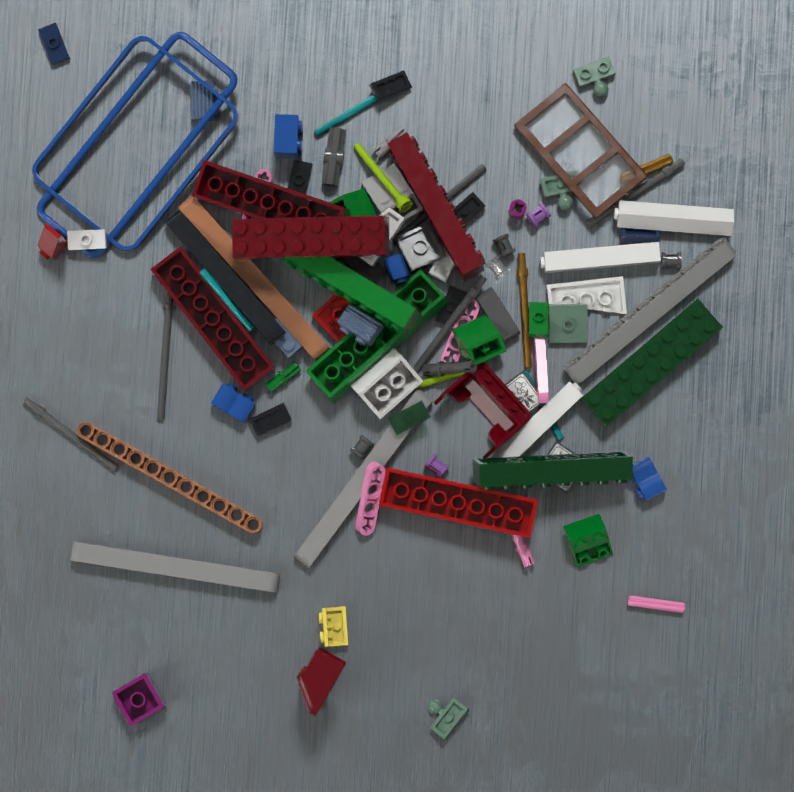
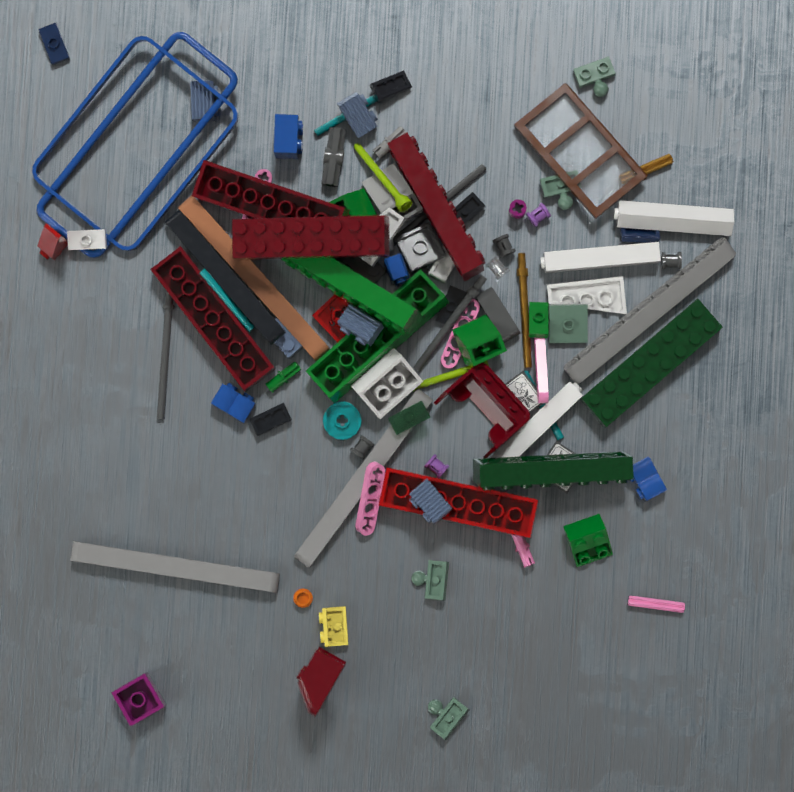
dark grey bar [22,397,118,471] -> none
nougat beam [77,422,263,533] -> none
black plate [288,159,313,194] -> none
dark grey pin [422,360,477,376] -> none
dark grey bar [586,158,685,227] -> none
none -> orange plate [293,588,313,608]
none -> teal plate [323,401,362,440]
none -> sand blue brick [337,92,378,138]
none -> sand blue brick [409,479,453,524]
none -> sand green plate [411,560,449,600]

